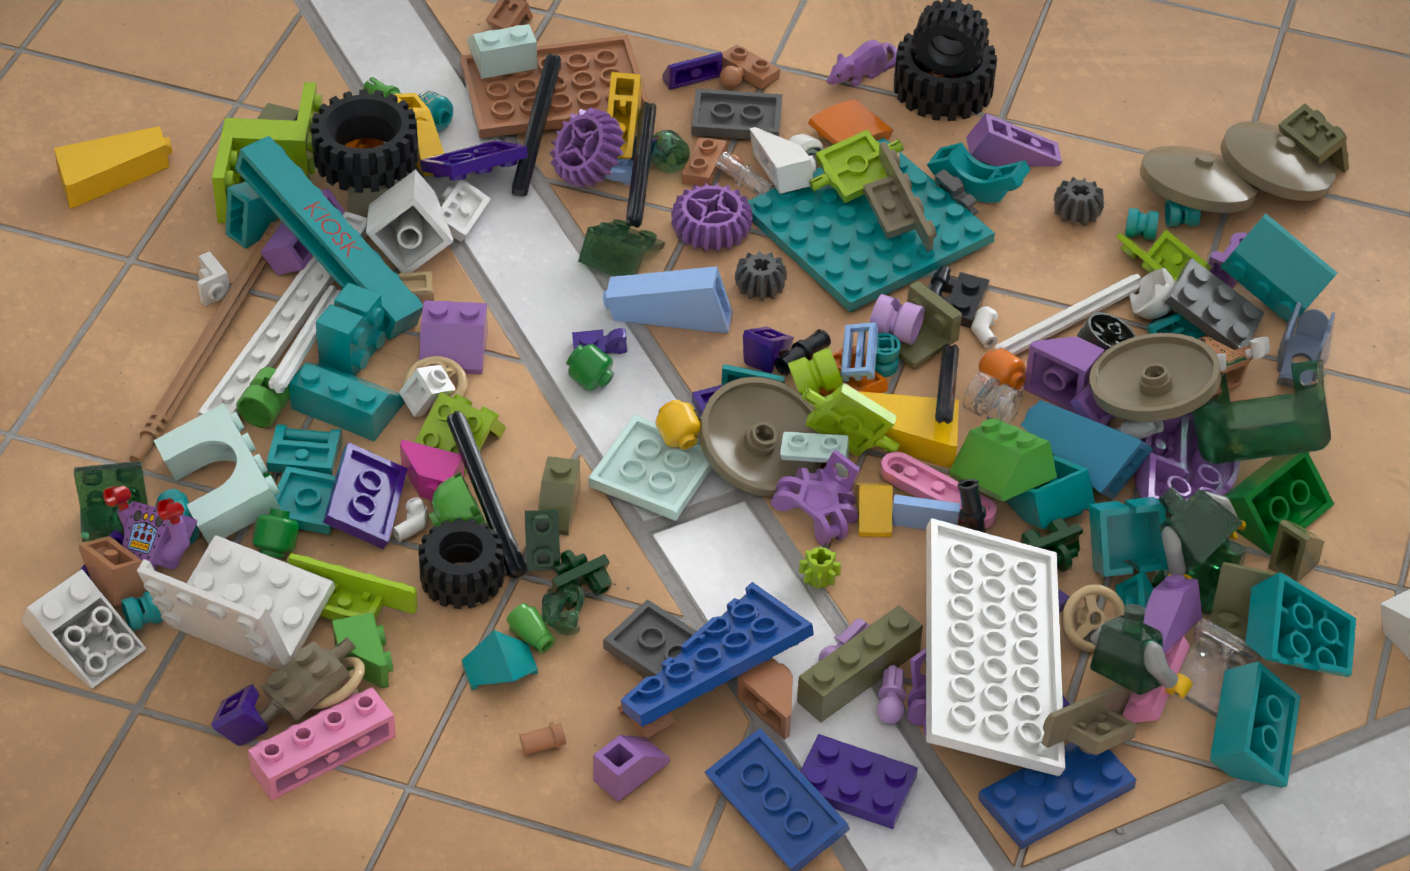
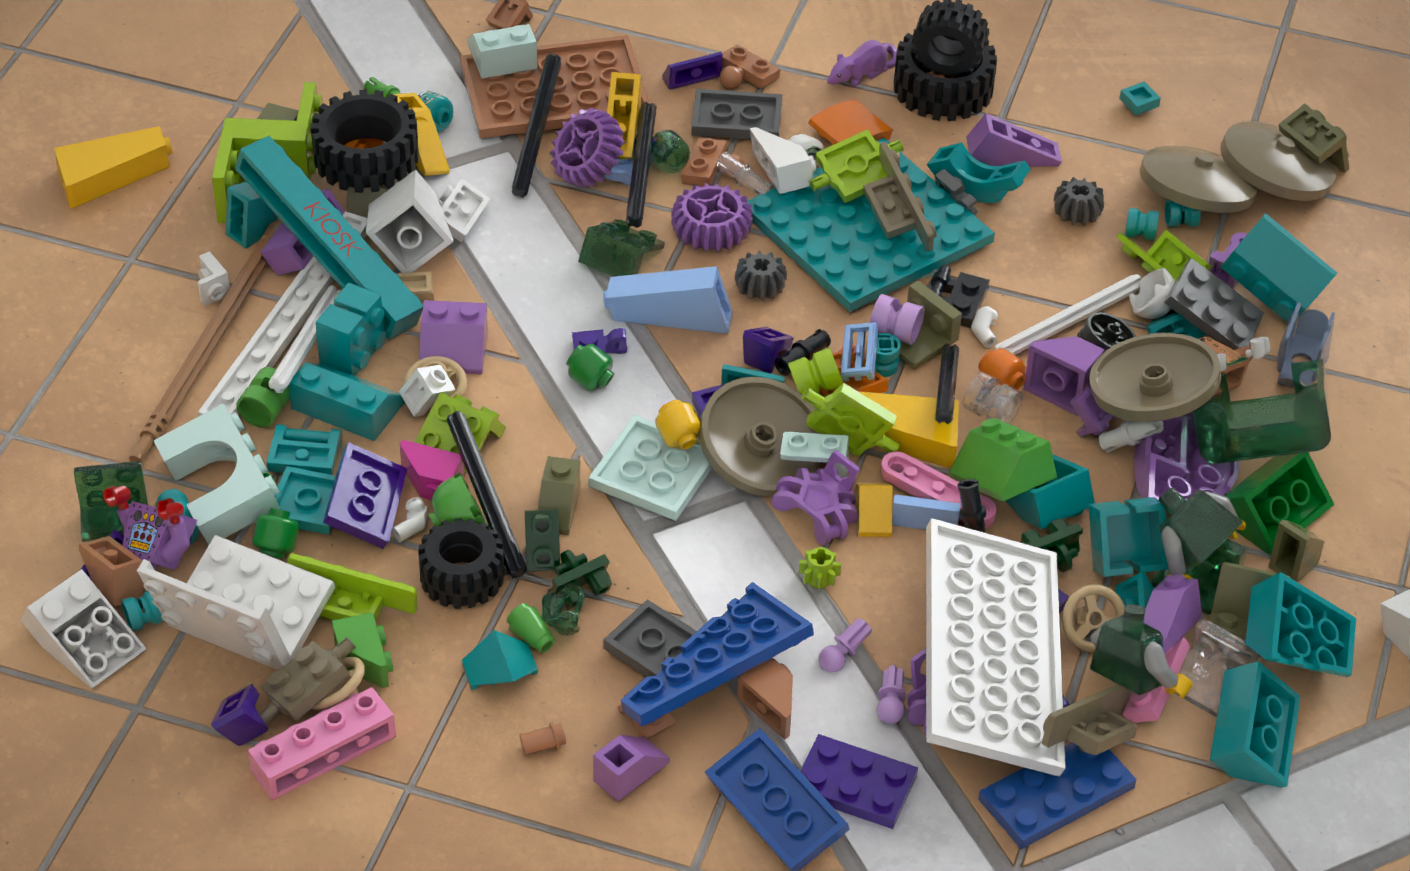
dark purple plate [420,140,528,181] -> none
olive brick [797,605,923,723] -> none
dark azure slope [1021,400,1154,500] -> none
none -> teal plate [1119,81,1161,115]

